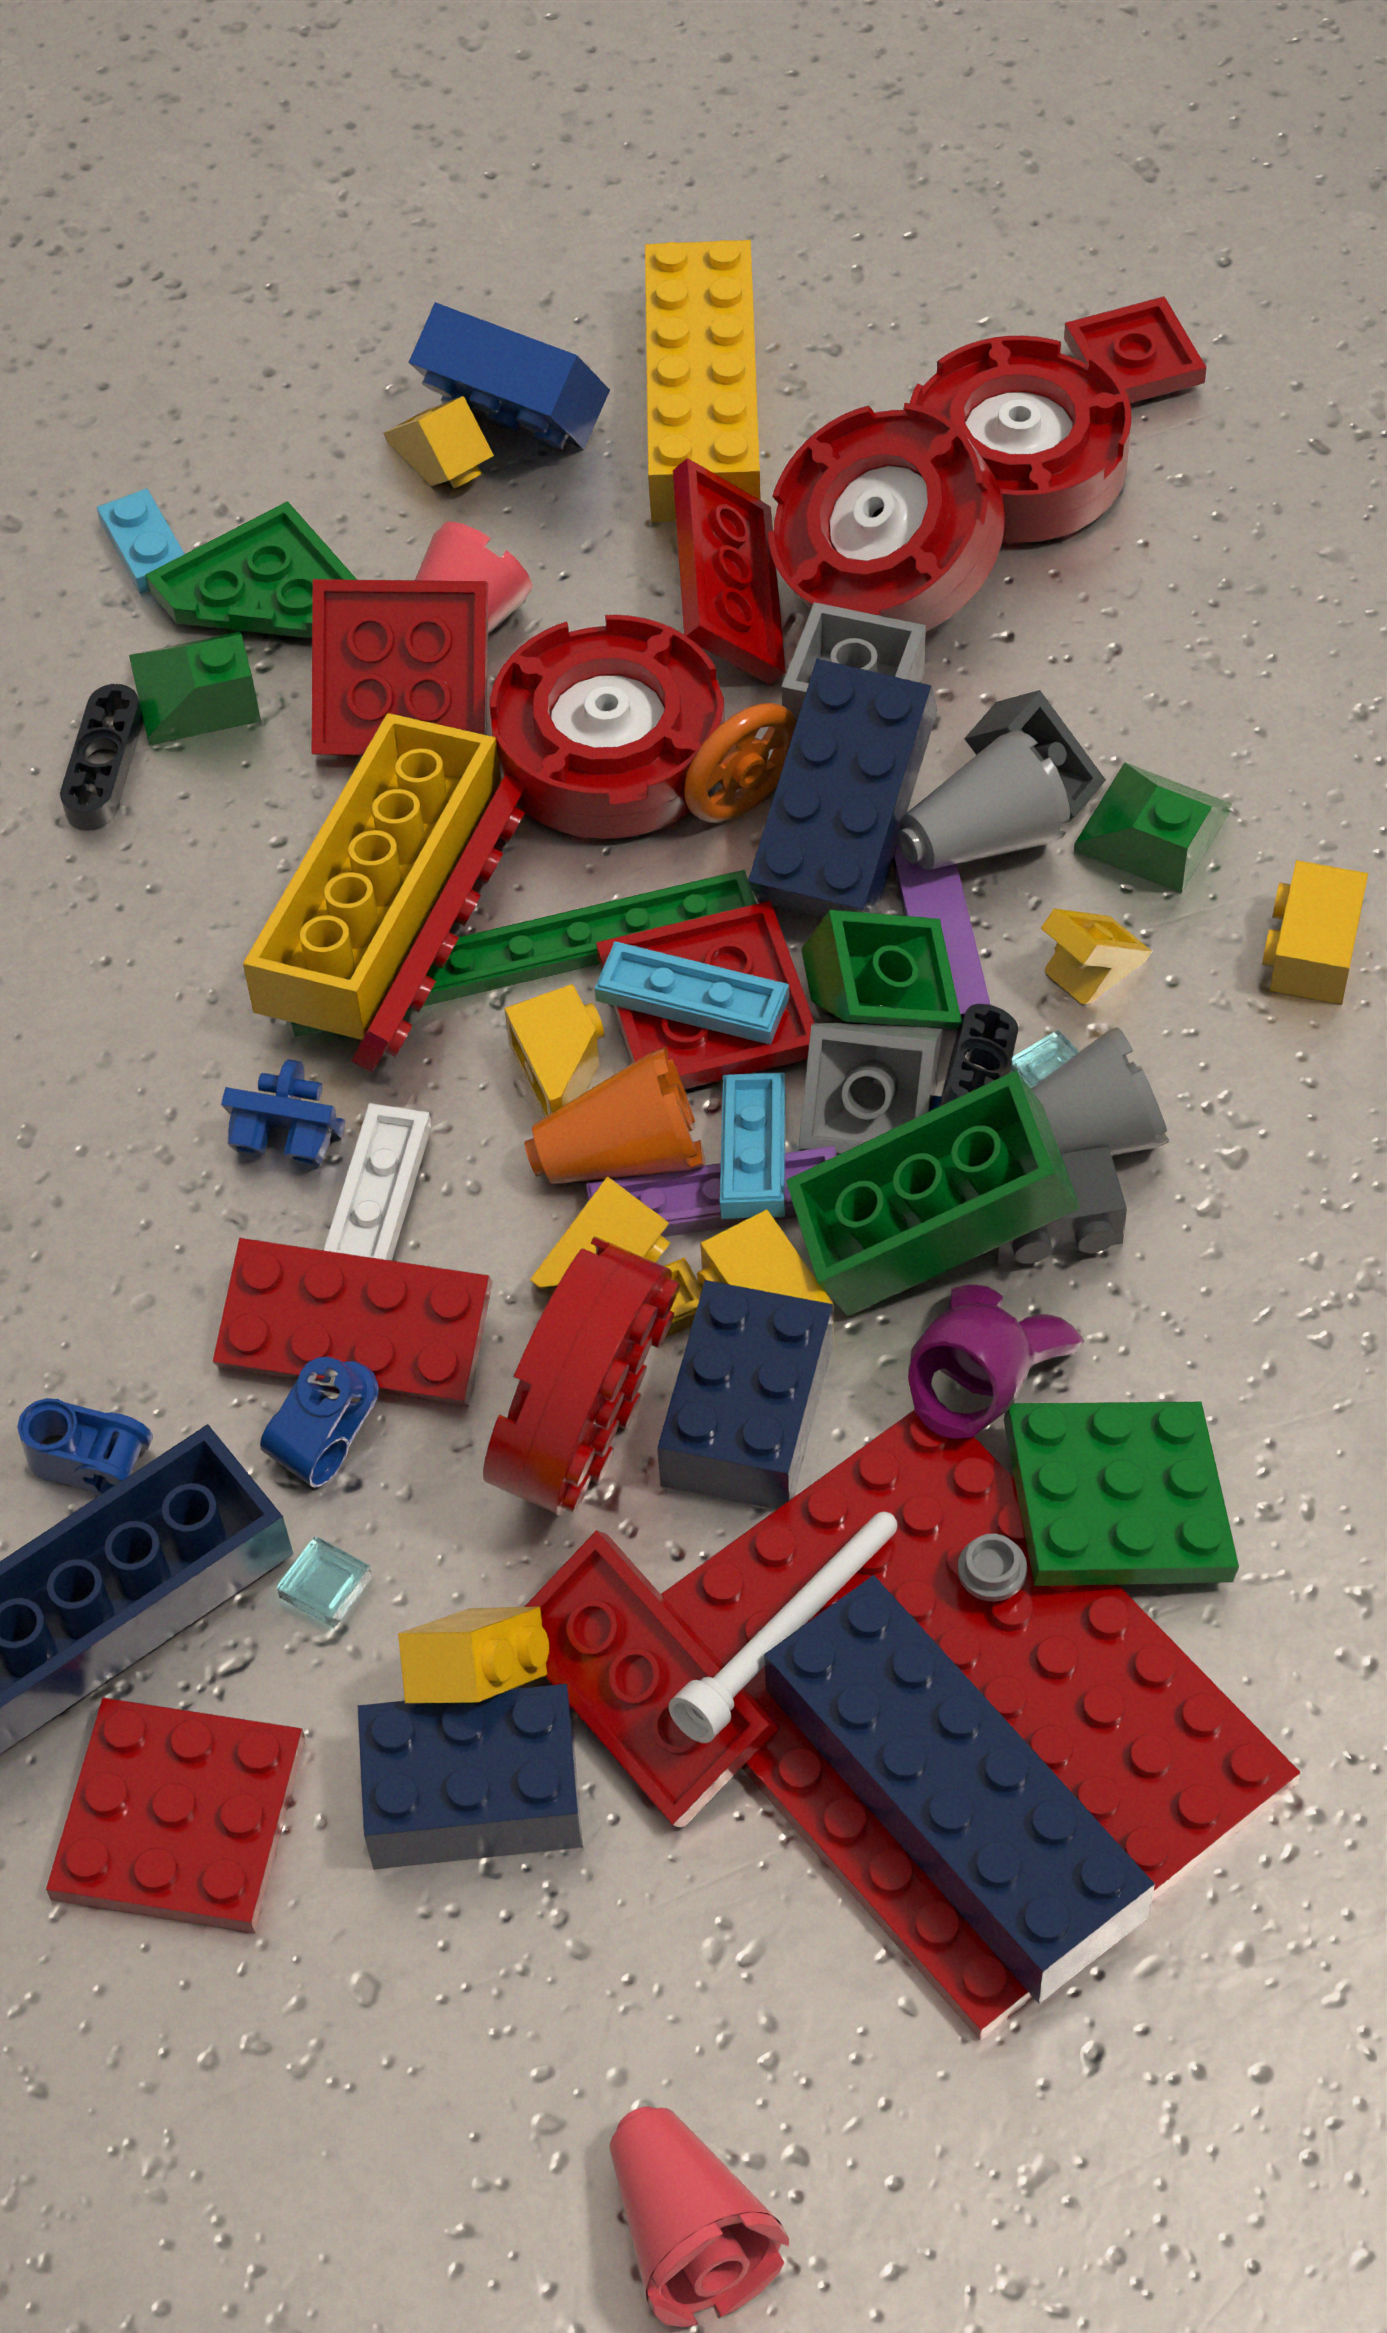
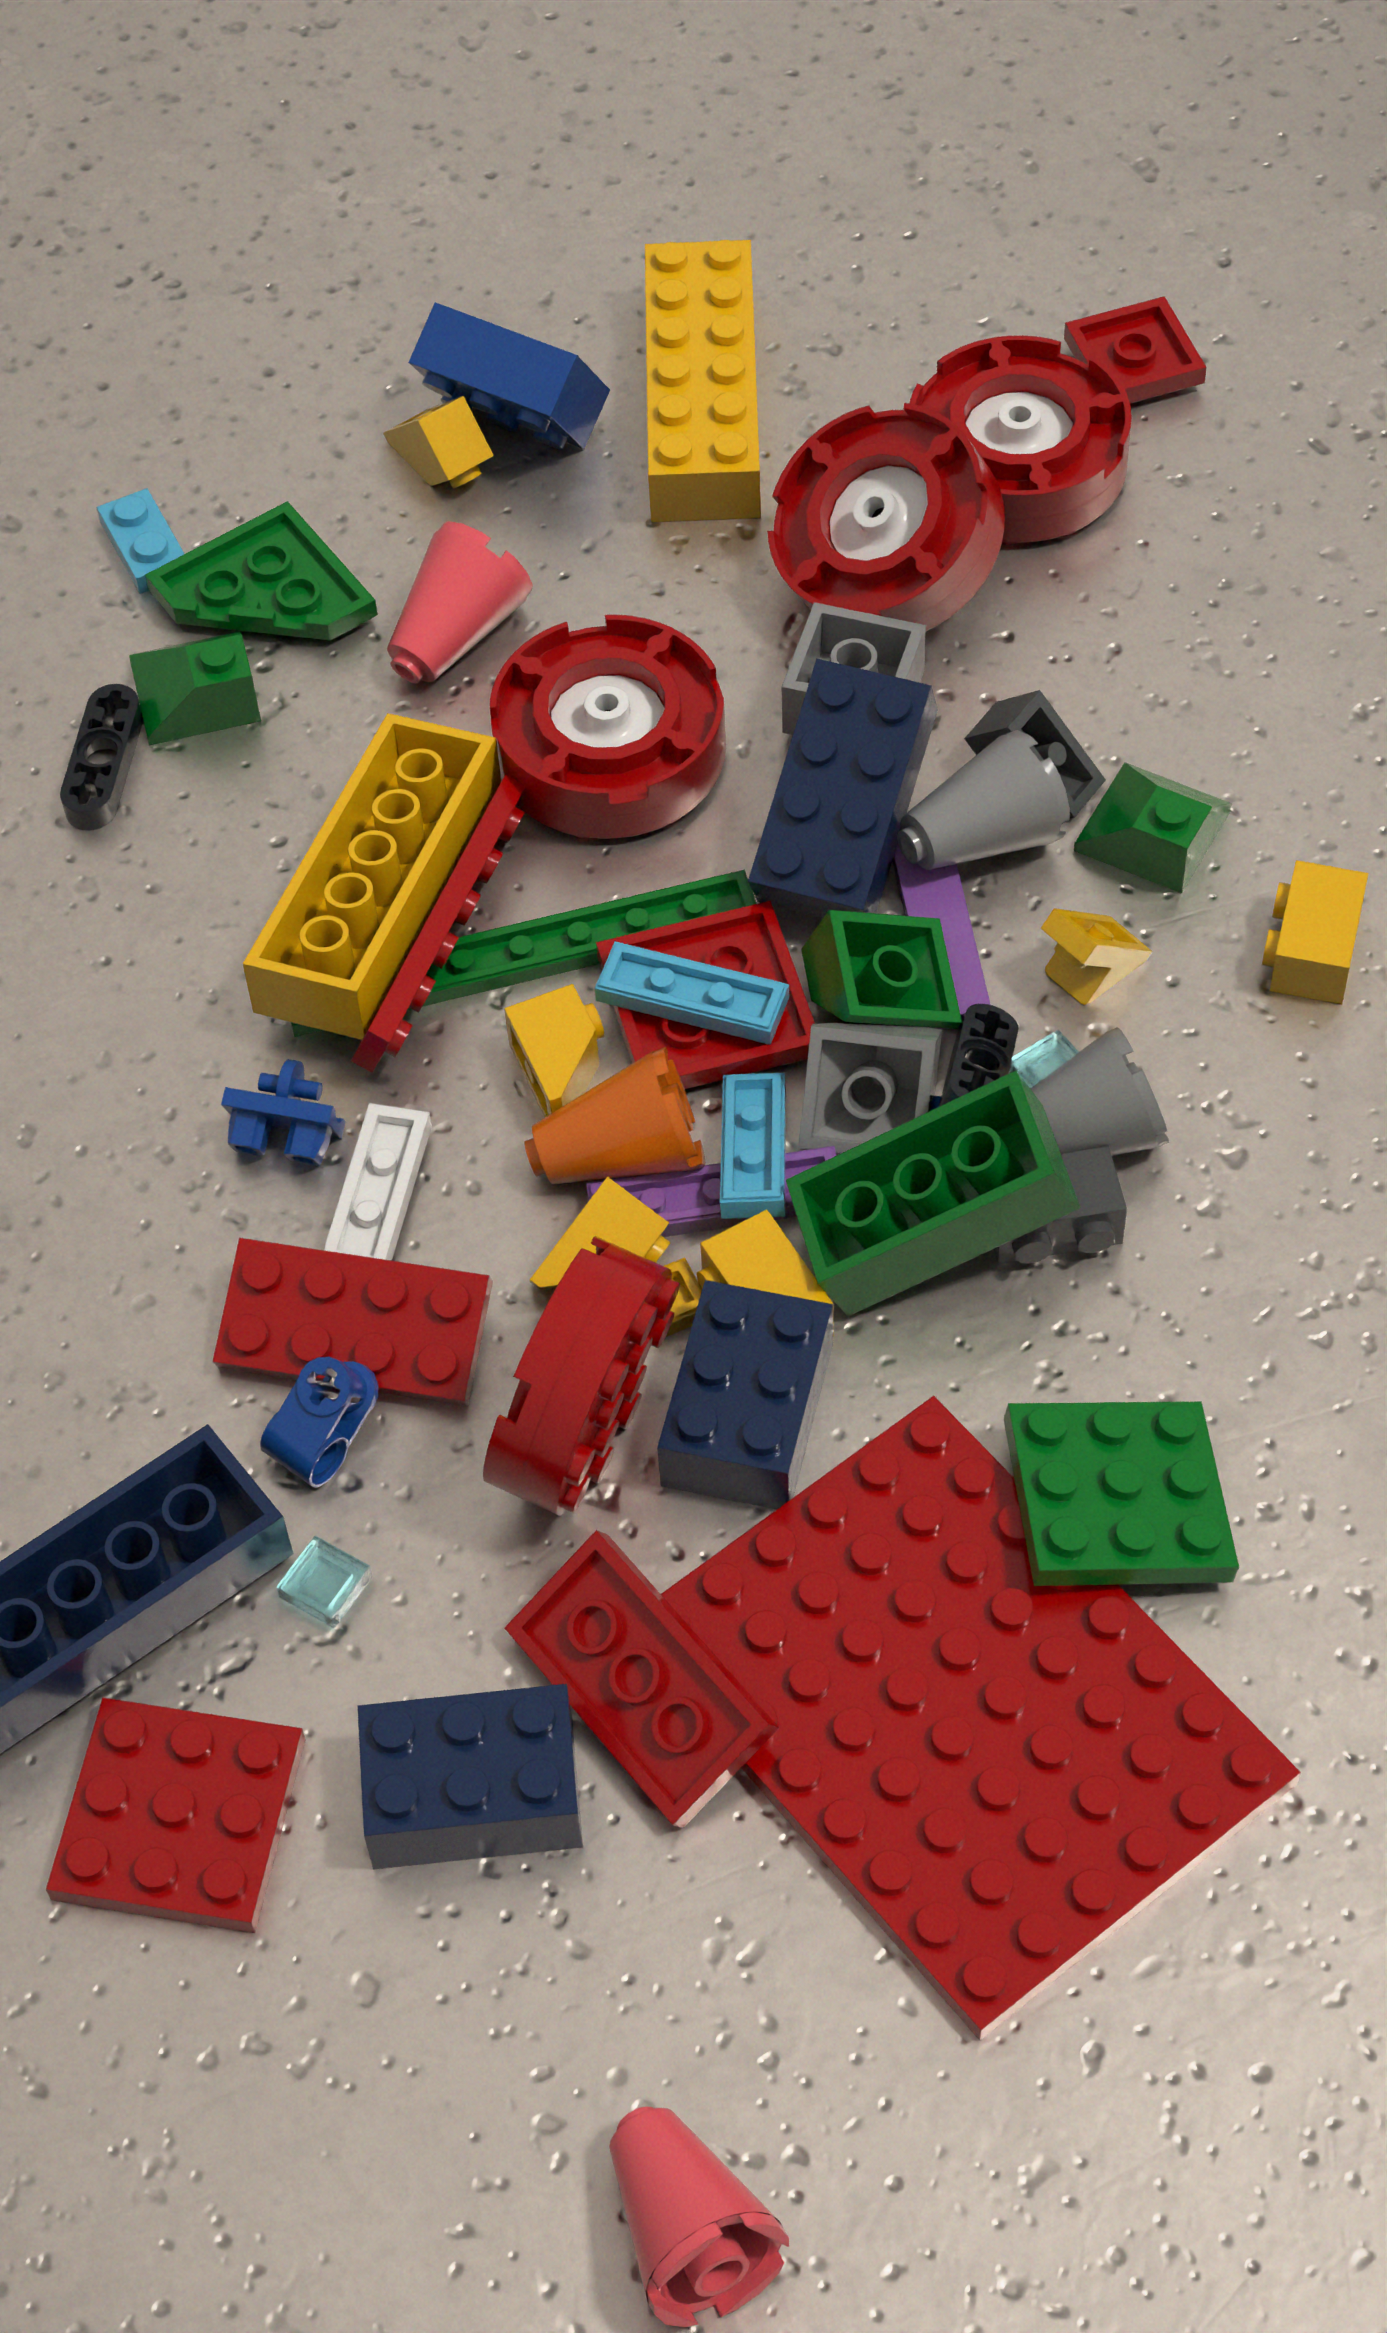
blue piece [17,1398,153,1496] -> none
red plate [311,579,488,756] -> none
yellow brick [398,1607,549,1703] -> none
white piece [669,1512,897,1743] -> none
red plate [673,458,786,685] -> none
orange plate [684,703,797,823] -> none
dark blue brick [764,1575,1155,2004] -> none
magenta piece [908,1284,1084,1439] -> none
light grey plate [958,1534,1027,1602] -> none

